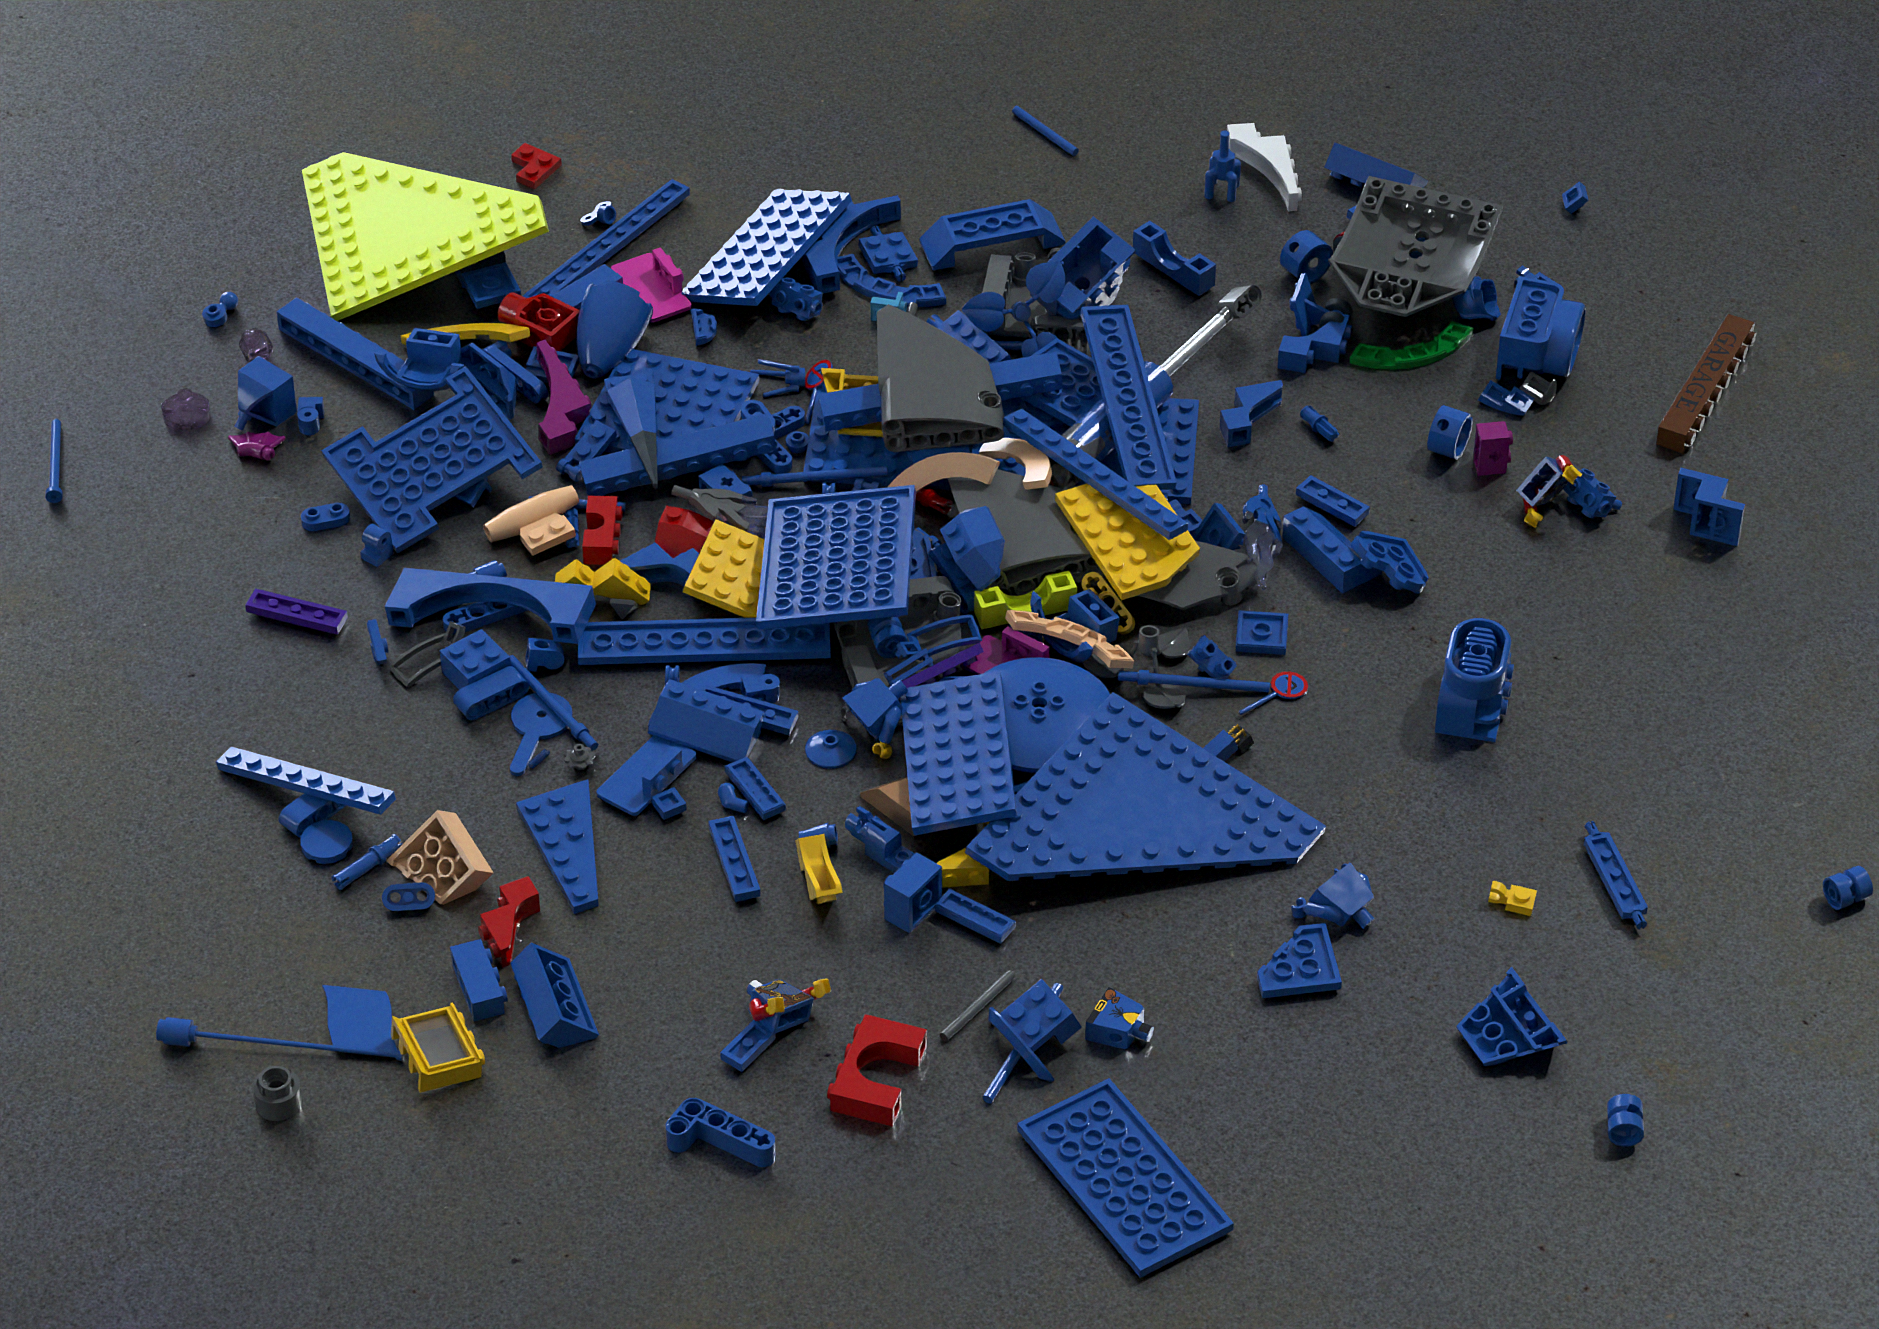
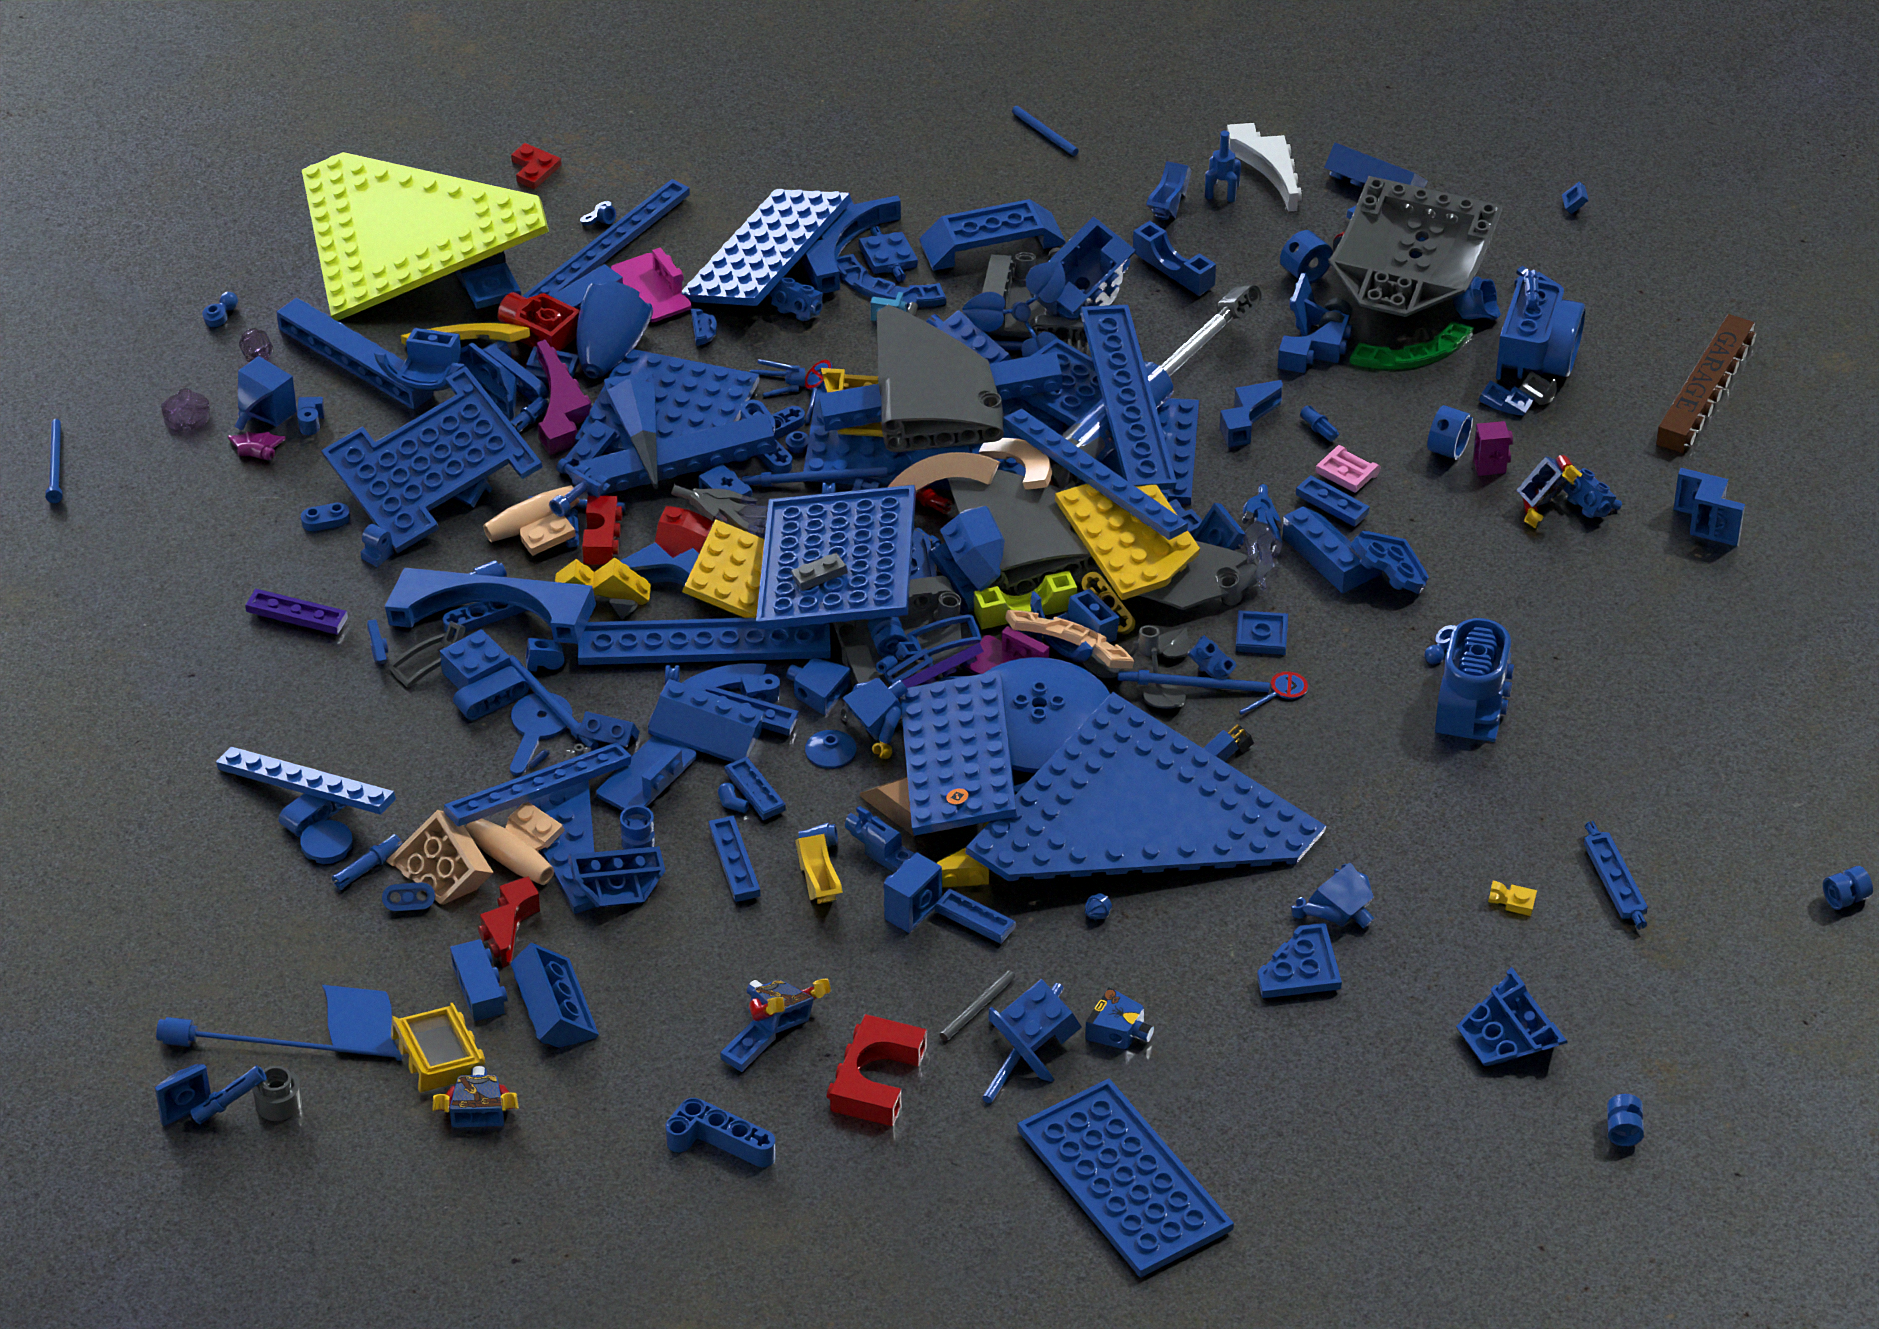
blue plate [651,787,687,820] -> none
none -> blue slope [155,1064,211,1126]
none -> blue pin [190,1065,267,1125]
none -> torso [433,1066,519,1127]
none -> blue plate [444,742,632,827]
none -> light nougat plate [466,802,565,885]
none -> blue axle [510,397,548,433]
none -> blue bar [549,464,610,517]
none -> blue wedge [568,846,666,908]
none -> blue bracket [579,711,640,747]
none -> blue wheel [620,805,655,849]
none -> blue torso [786,658,851,715]
none -> dark grey plate [791,553,848,591]
none -> blue arm [876,656,898,676]
none -> orange sticker [946,788,968,804]
none -> blue plate [1085,893,1112,921]
none -> blue arch [1147,161,1192,220]
none -> bright pink plate [1316,445,1381,493]
none -> blue plate [1424,625,1456,665]
none -> blue axle [1524,270,1539,307]

